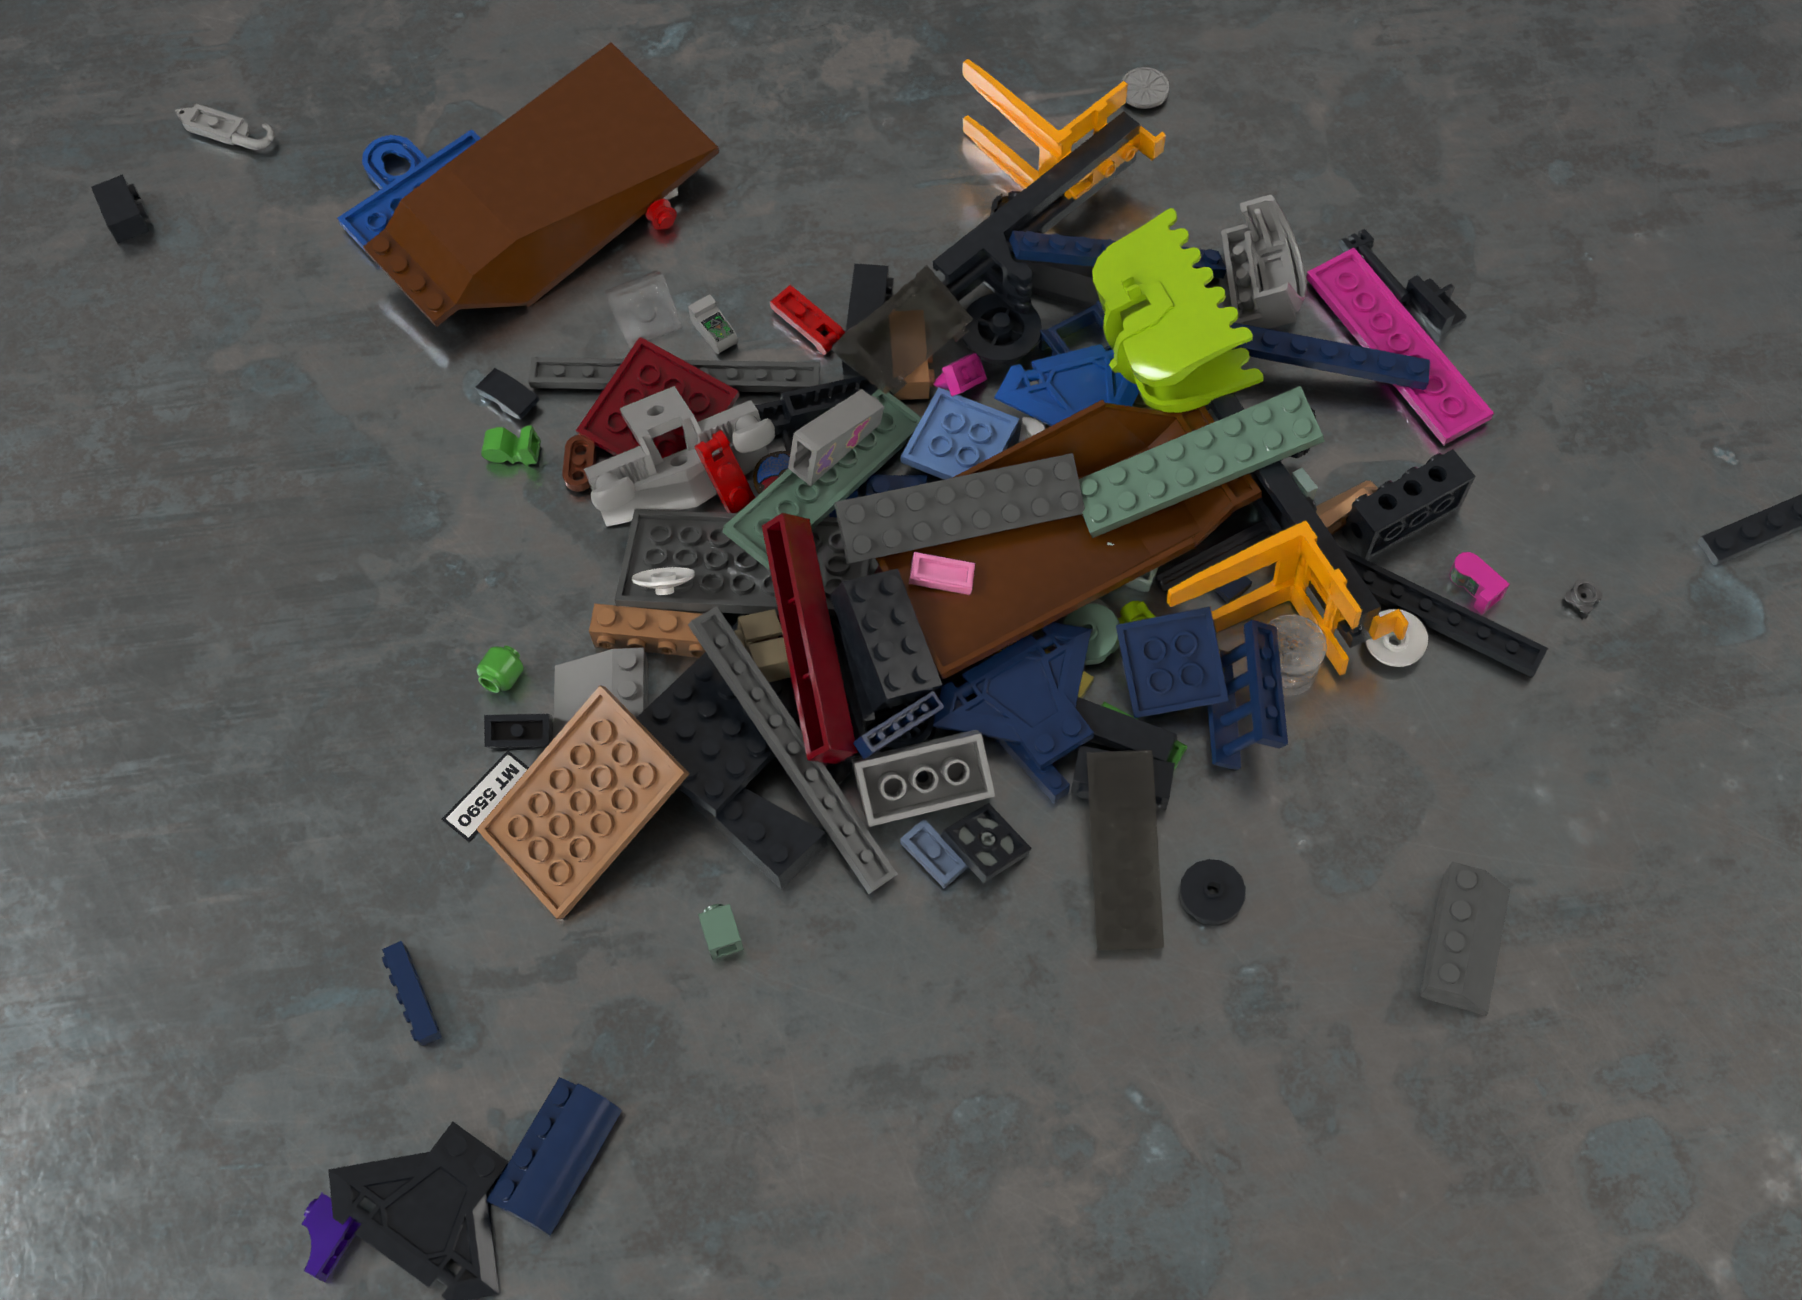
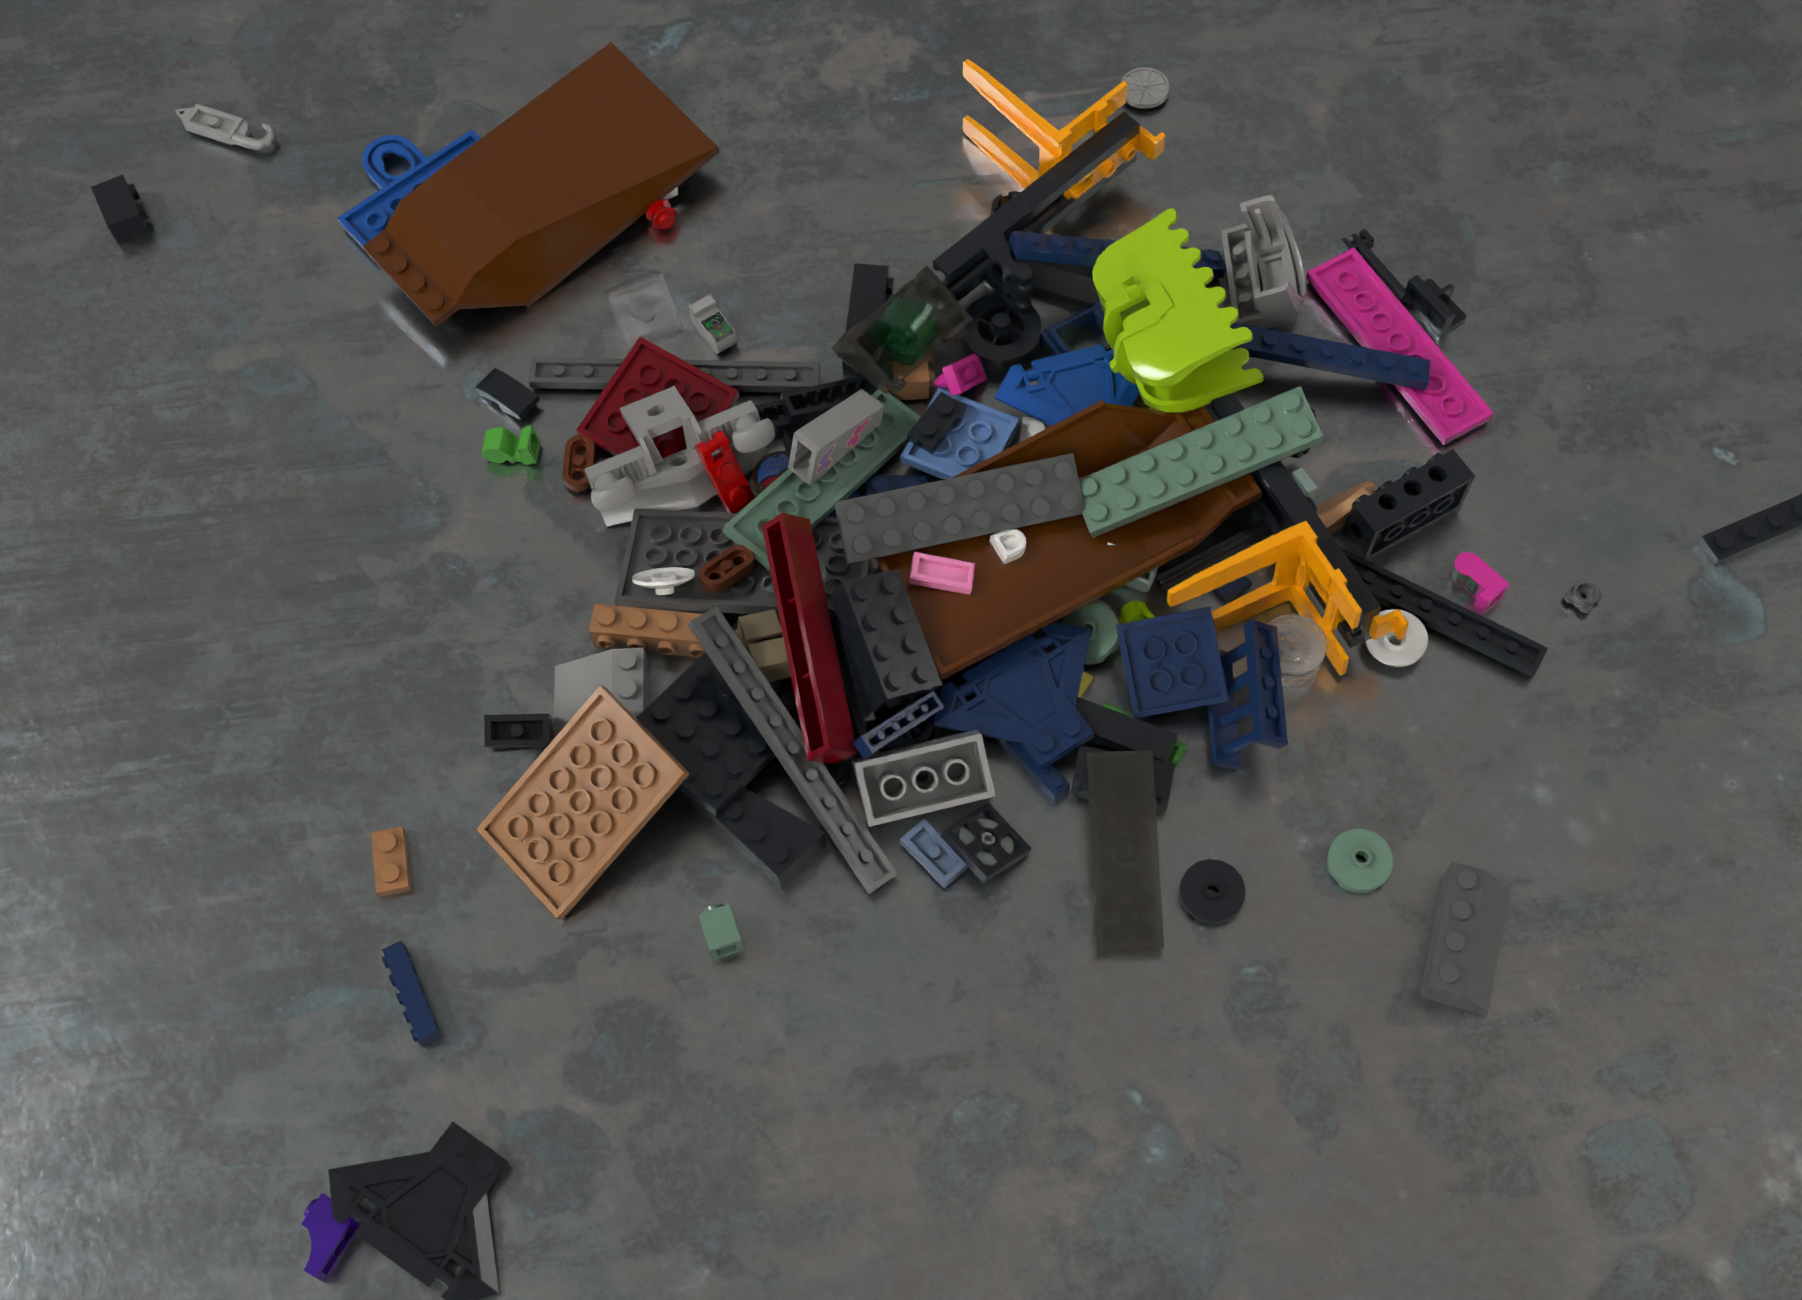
white sticker [441,751,529,842] -> none
bright green head [476,646,524,693] -> none
dark blue brick [486,1077,622,1235] -> none
red plate [770,285,845,355] -> none
none -> medium nougat plate [371,826,412,897]
none -> copper plate [699,545,755,593]
none -> clear green brick [871,295,939,365]
none -> black plate [907,392,966,454]
none -> white tile [989,529,1026,565]
none -> sand green plate [1326,829,1394,893]

